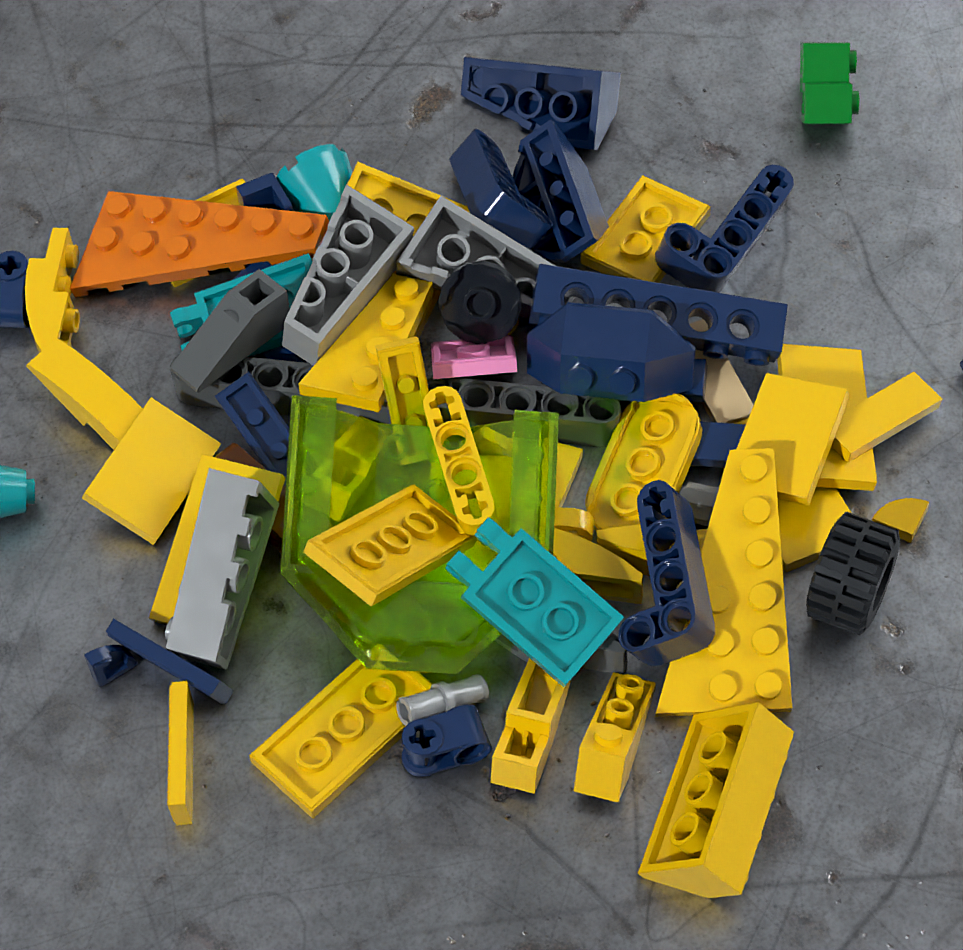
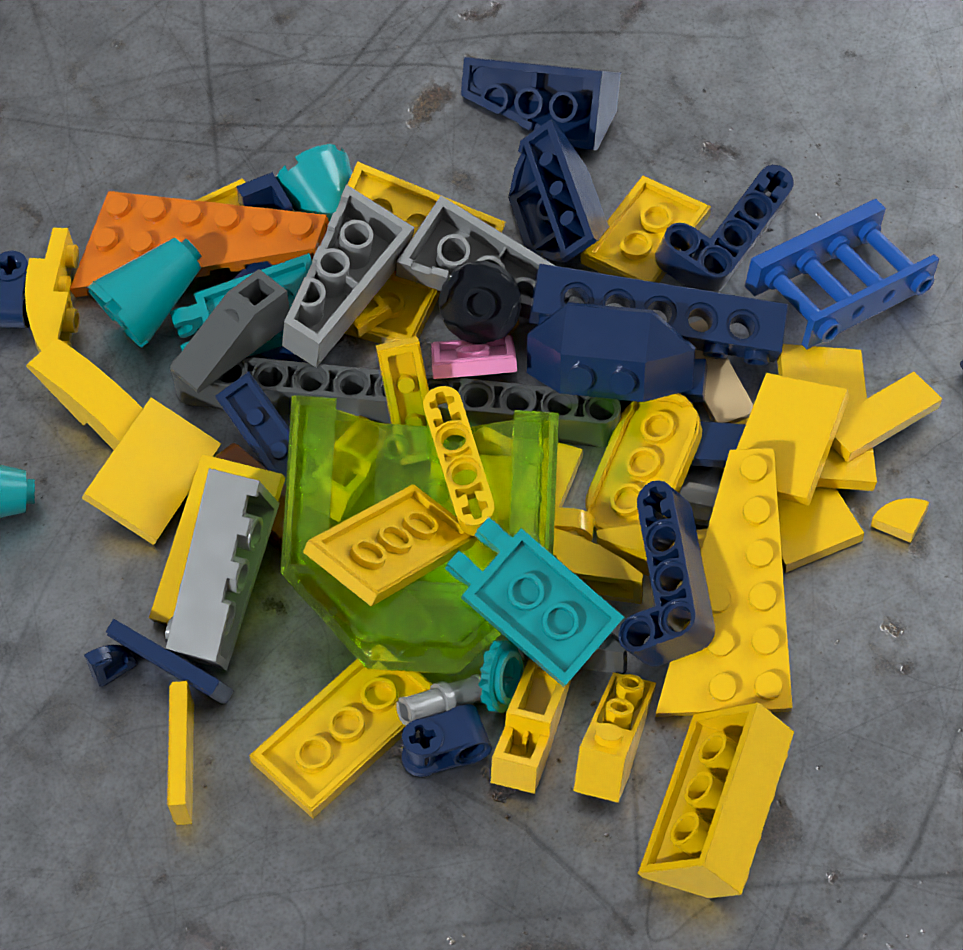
yellow wing [298,274,433,412] -> none
dark blue beam [449,129,553,250] -> none
green brick [800,42,859,124] -> none
black tyre [806,512,900,636] -> none
none -> teal cone [87,238,202,348]
none -> teal gear [478,640,523,713]
none -> blue fence [744,198,940,350]

